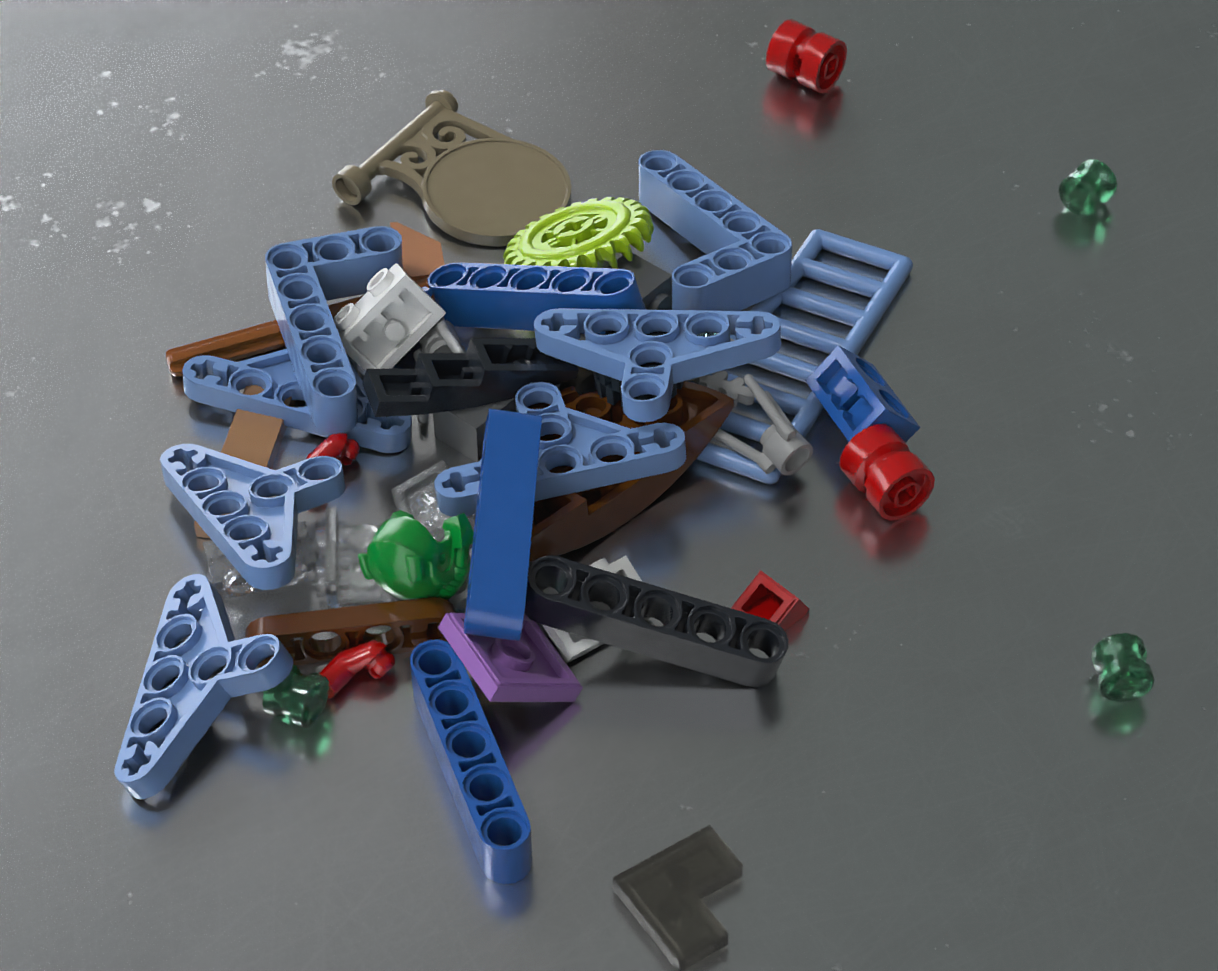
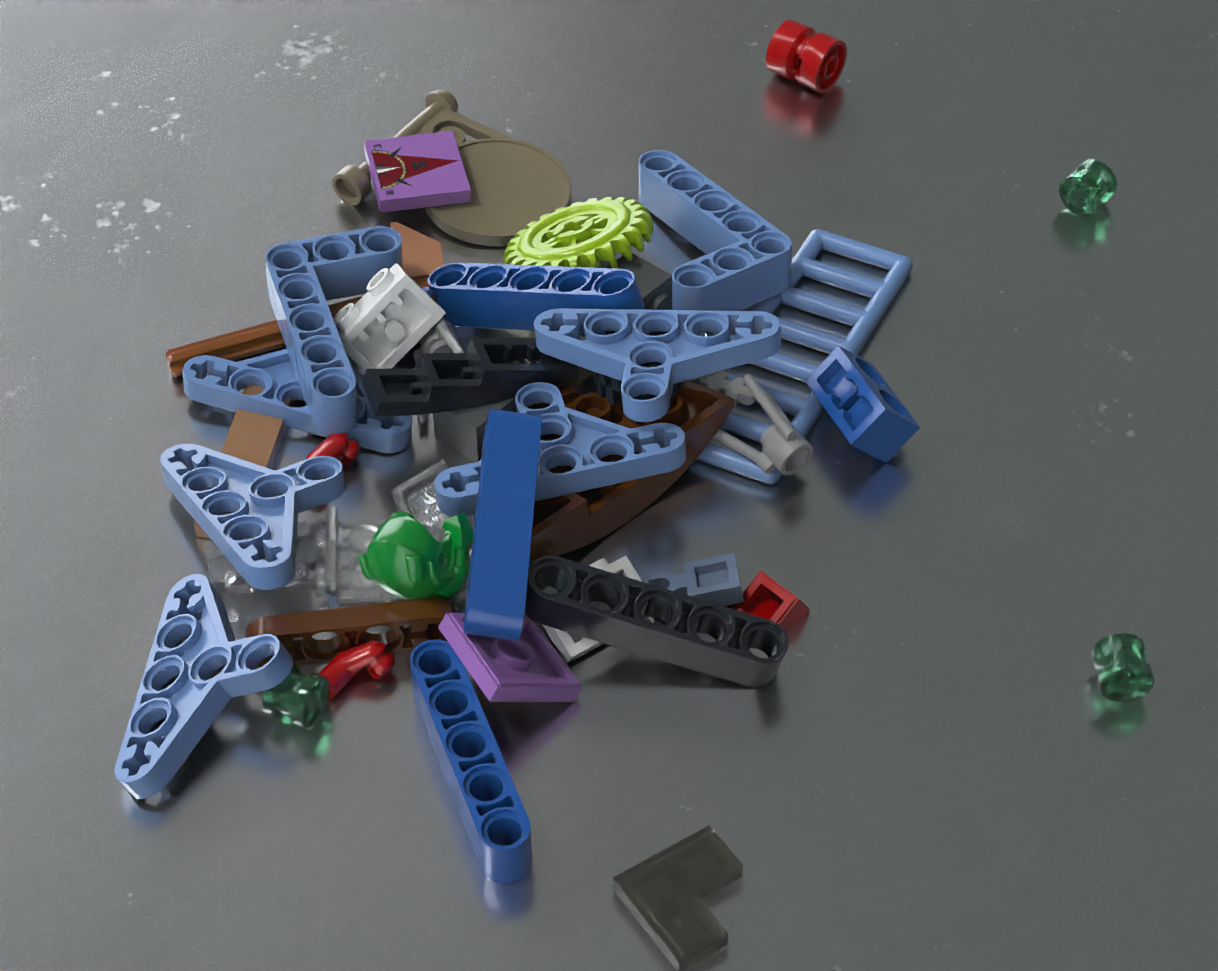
red wheel [839,424,935,521] -> none
none -> medium lavender tile [364,131,471,213]
none -> sand blue plate [647,553,744,606]

